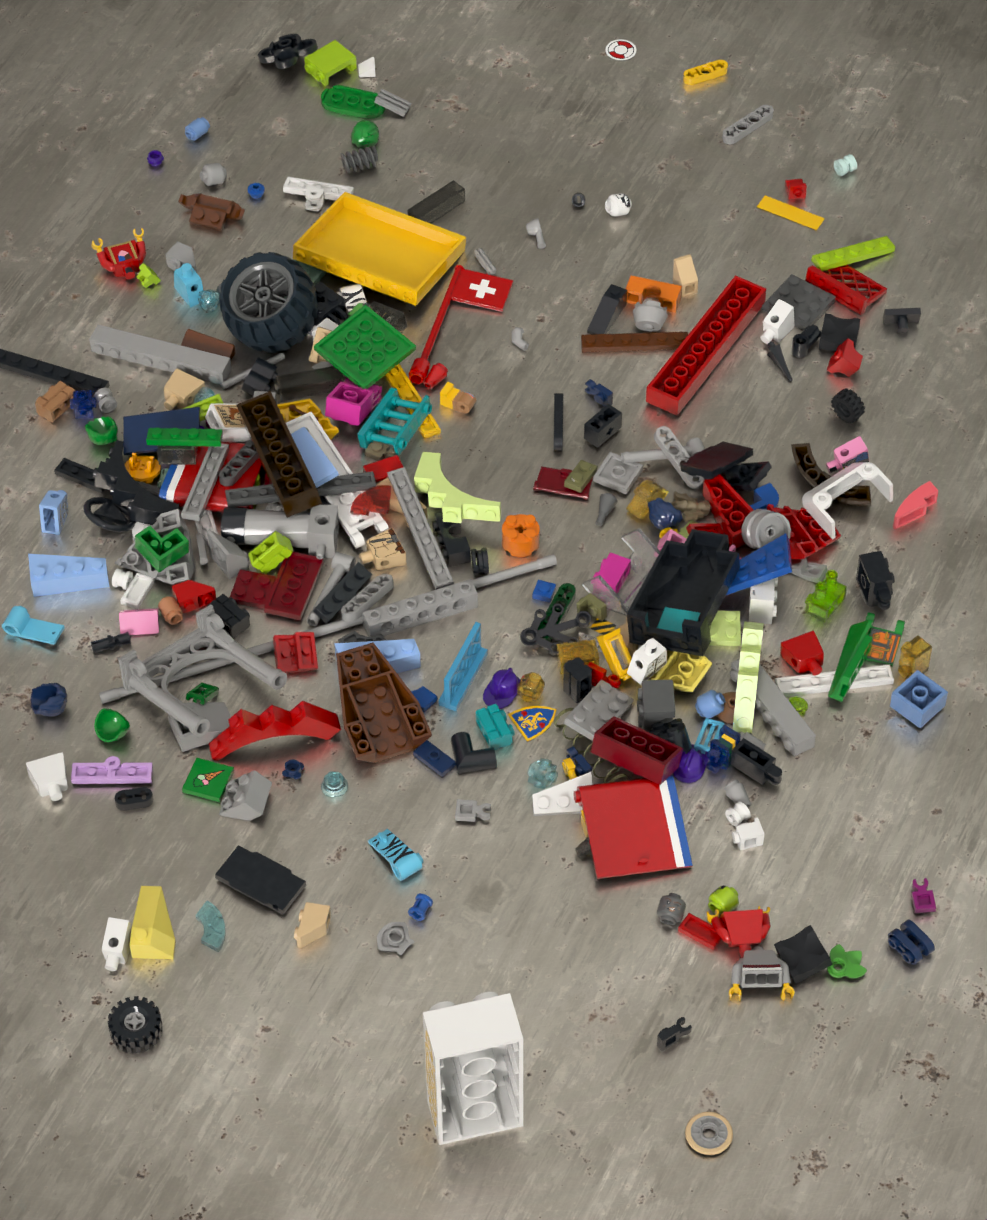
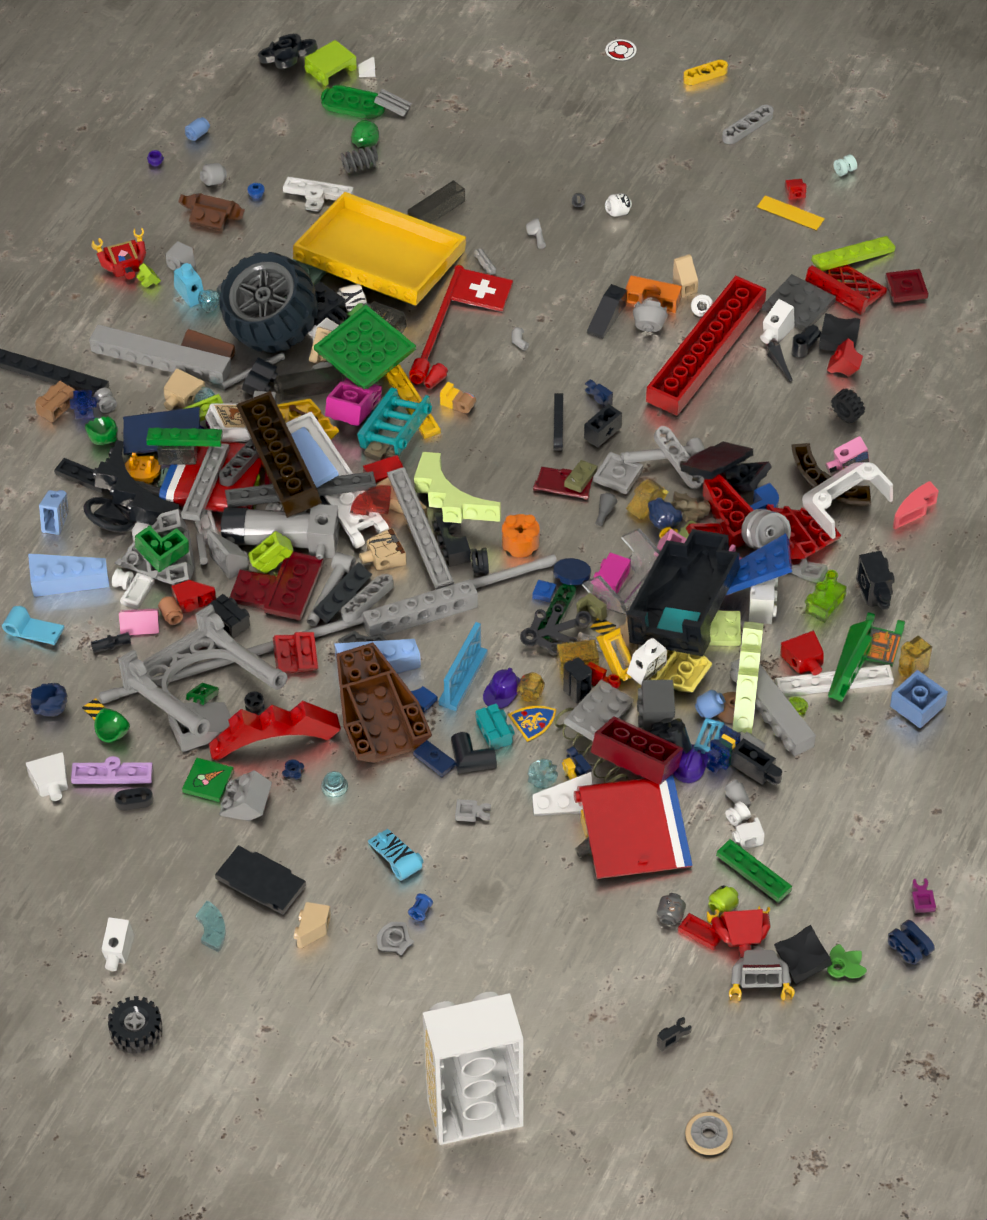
light yellow wedge [129,886,176,959] -> none
reddish brown plate [581,332,688,353] -> none
black tile [883,308,921,333] -> none
none -> sticker [82,698,105,720]
none -> black wheel [244,691,265,715]
none -> dark blue tile [553,558,591,585]
none -> white head [691,294,714,317]
none -> green plate [716,839,792,903]
none -> dark red plate [885,269,929,303]

